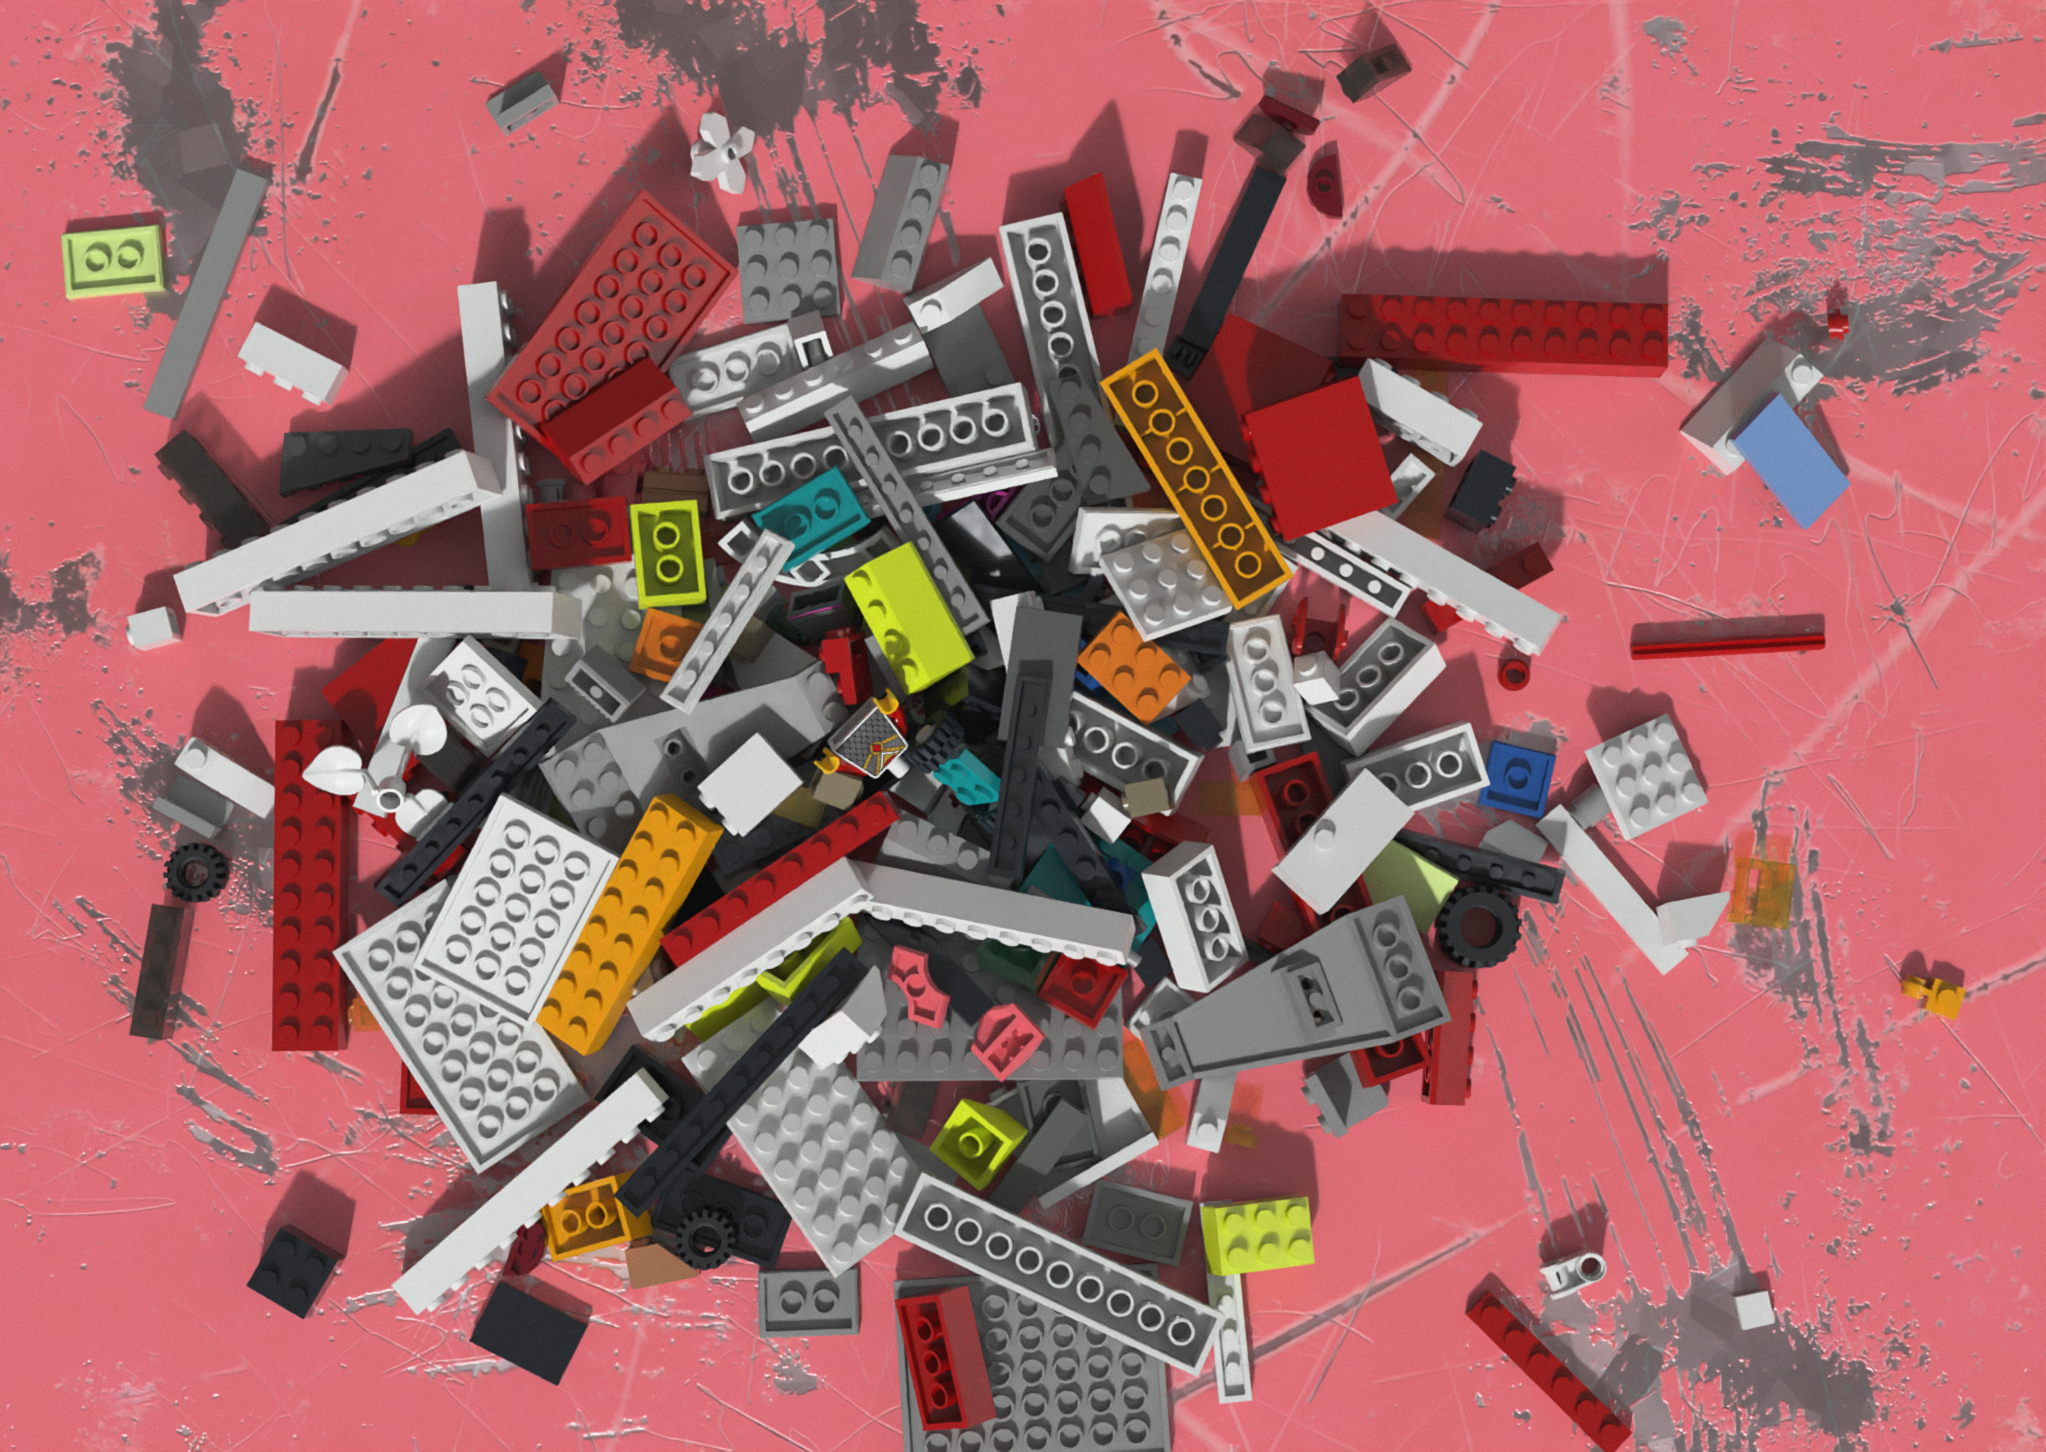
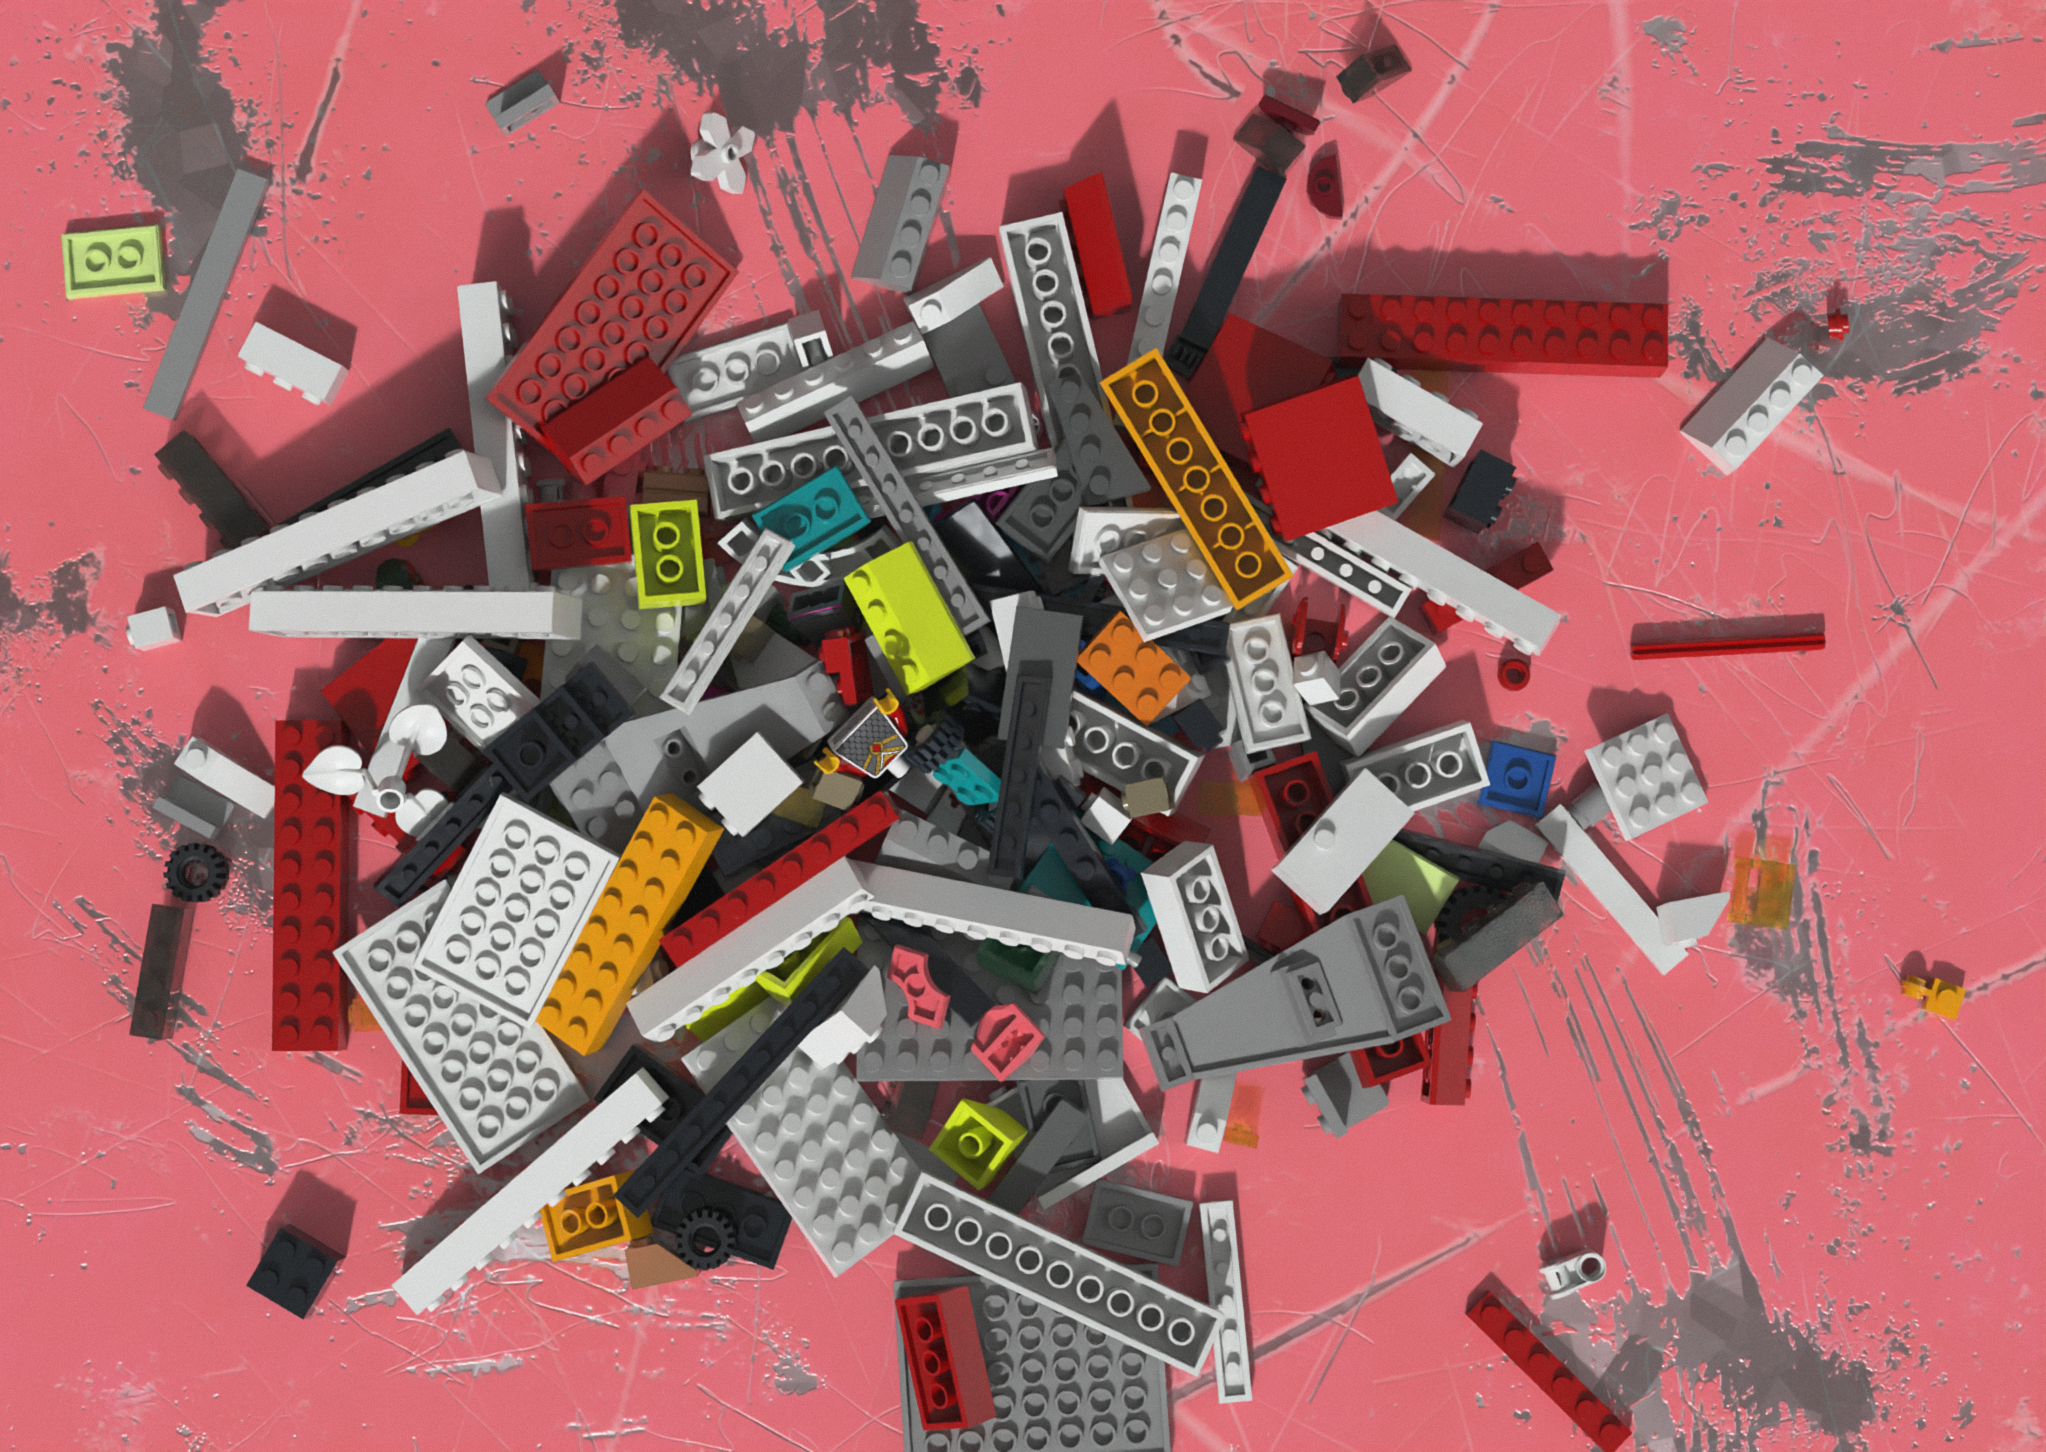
dark grey wing [279,428,414,498] -> none
black tile [469,1280,589,1386] -> none
dark red plate [502,1219,548,1277] -> none
orange plate [628,607,705,684] -> none
light grey plate [736,218,841,325] -> none
light grey tile [758,1267,859,1338] -> none
red plate [1037,953,1128,1031] -> none
clear yellow tile [1123,1038,1187,1141] -> none
neon yellow brick [1201,1195,1315,1276] -> none
medium blue tile [1729,392,1851,530] -> none
white tile [1733,1289,1775,1330] -> none
none -> head [374,558,424,590]
none -> black slope [483,661,636,802]
none -> clear smoke brick [1429,880,1564,992]

